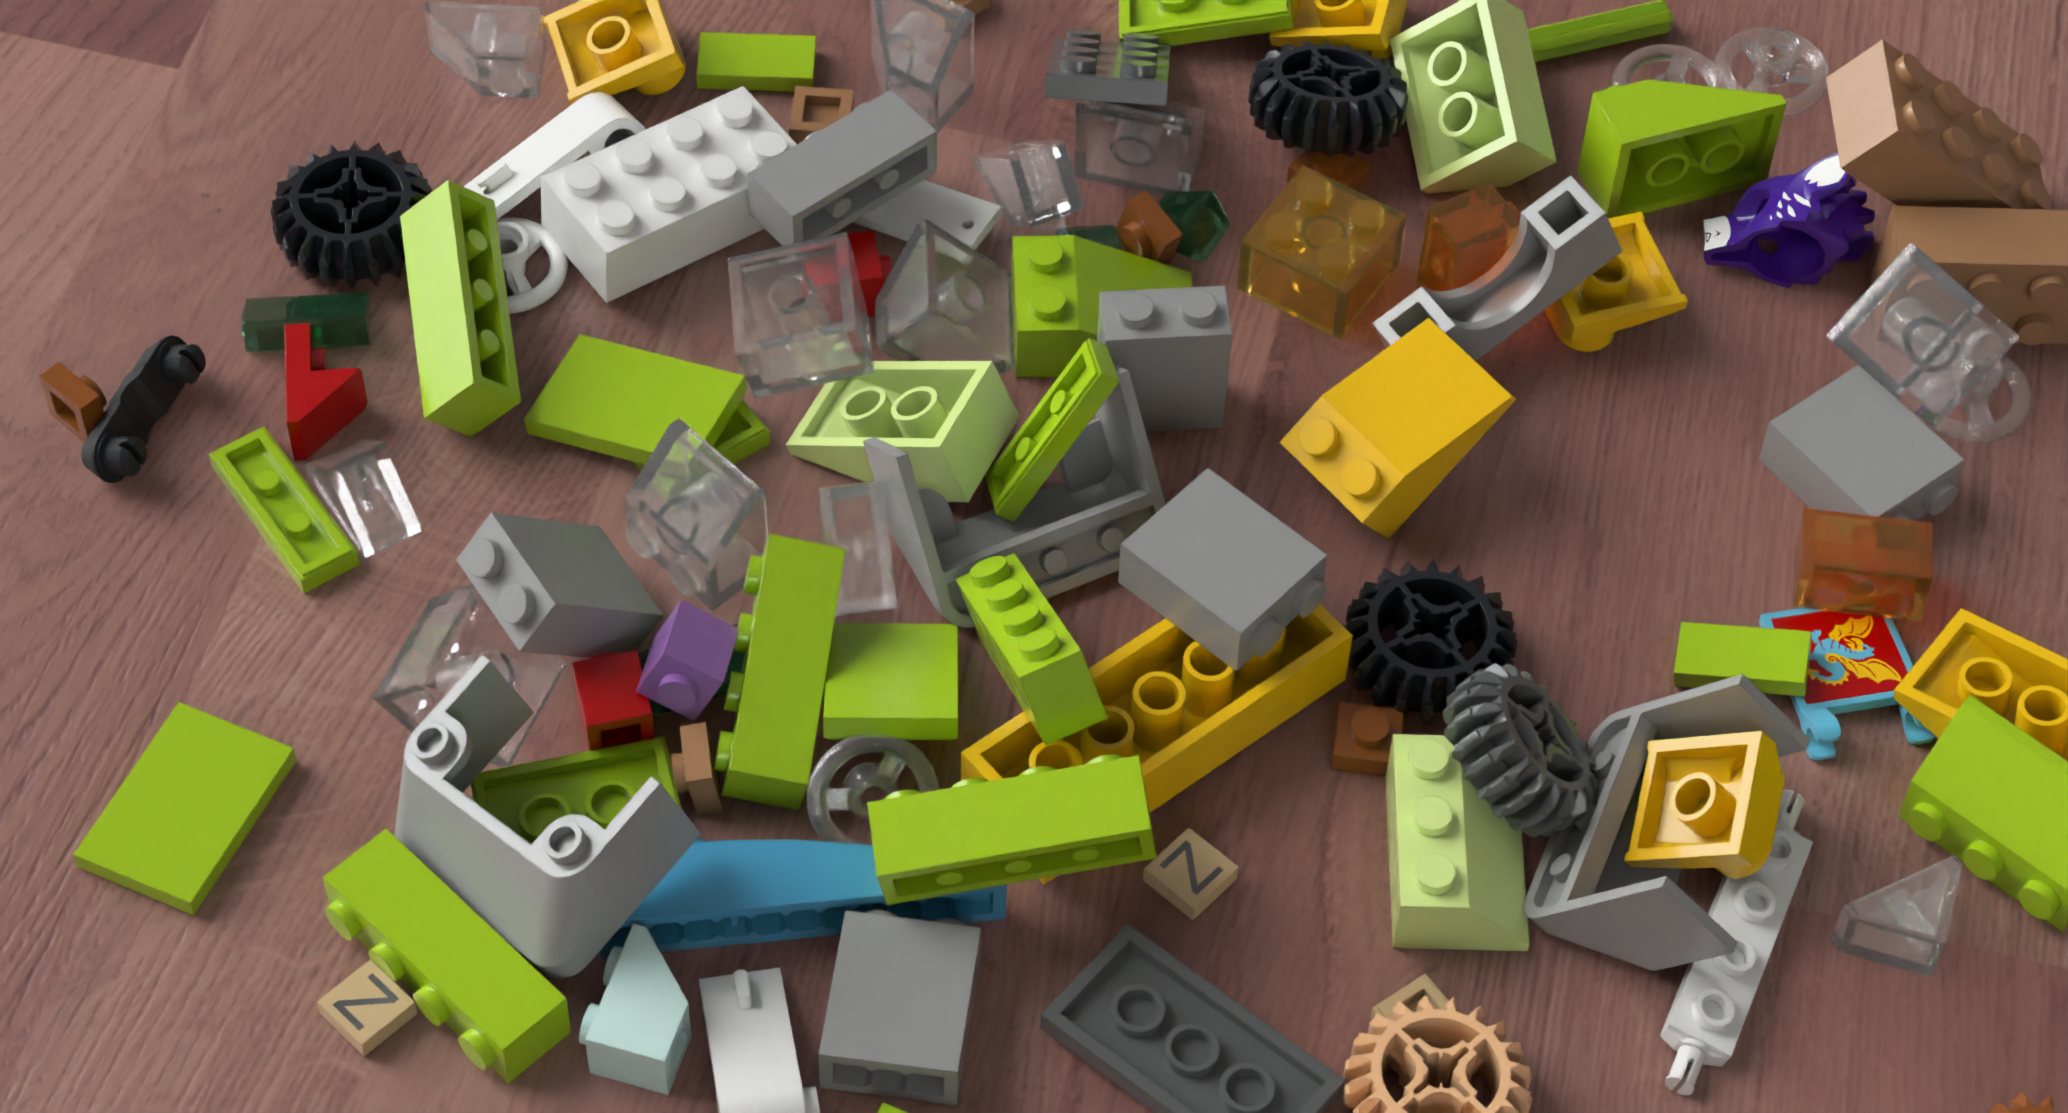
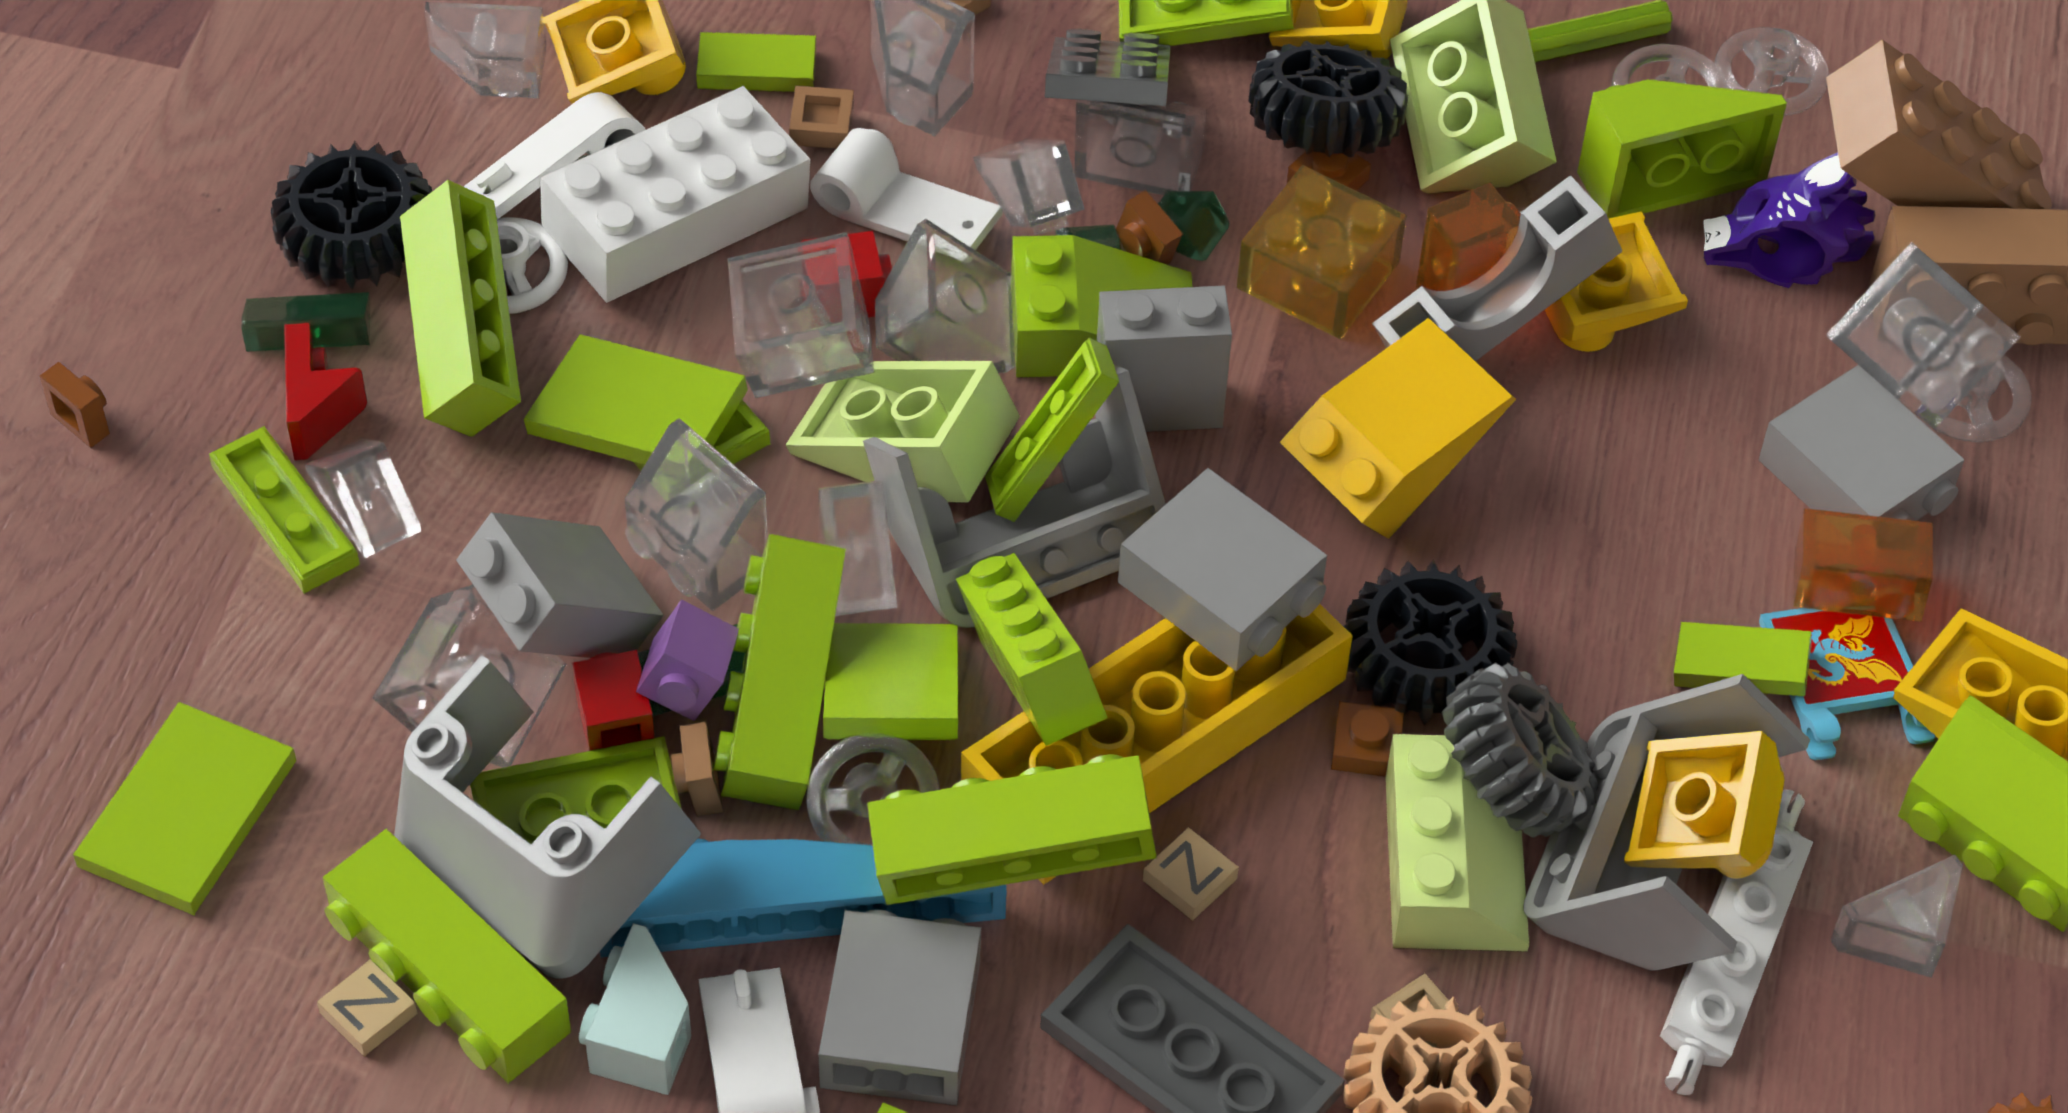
black piece [81,335,206,483] -> none
light grey brick [748,89,937,257] -> none

